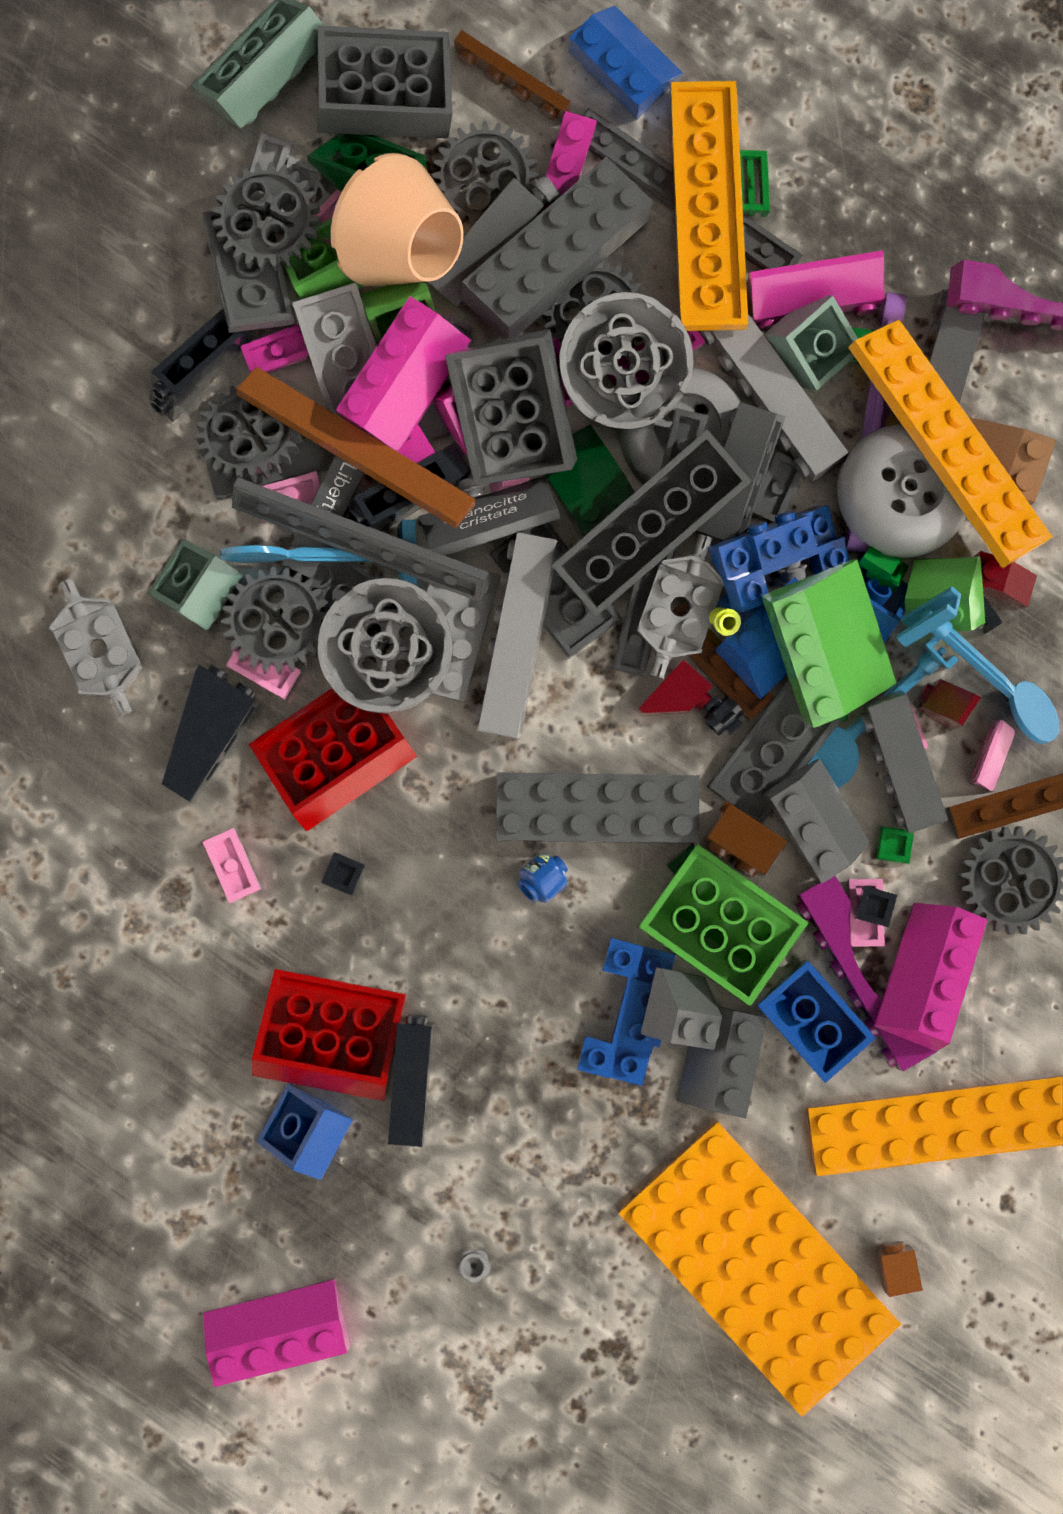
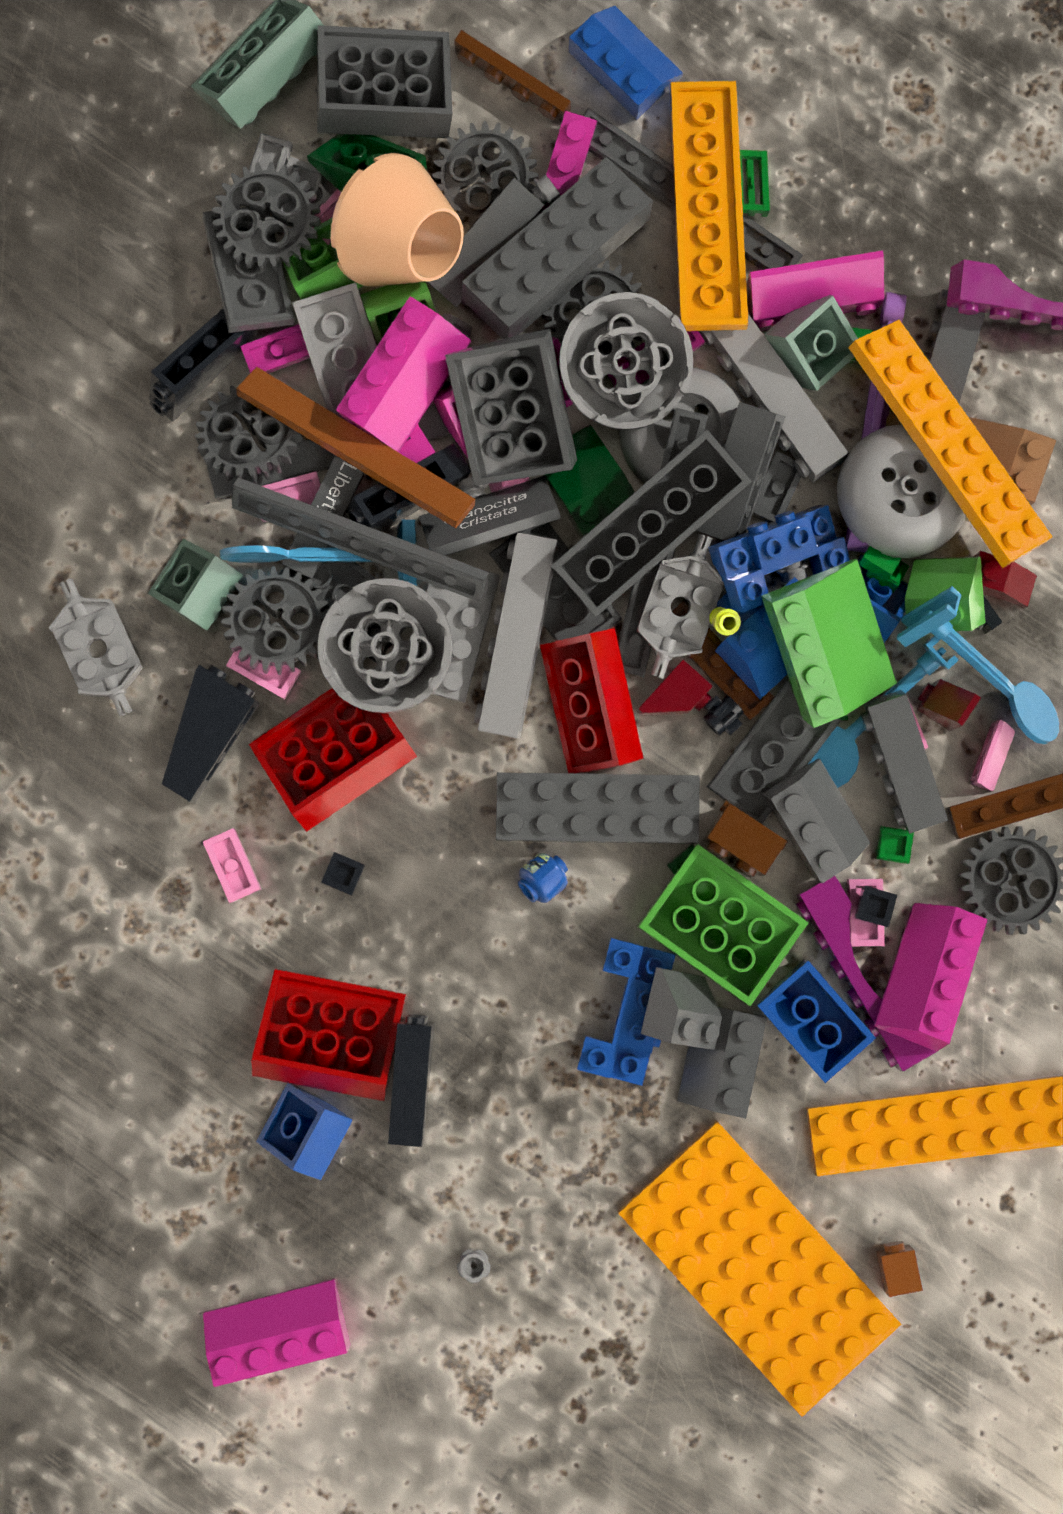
none -> red slope [540,628,644,774]

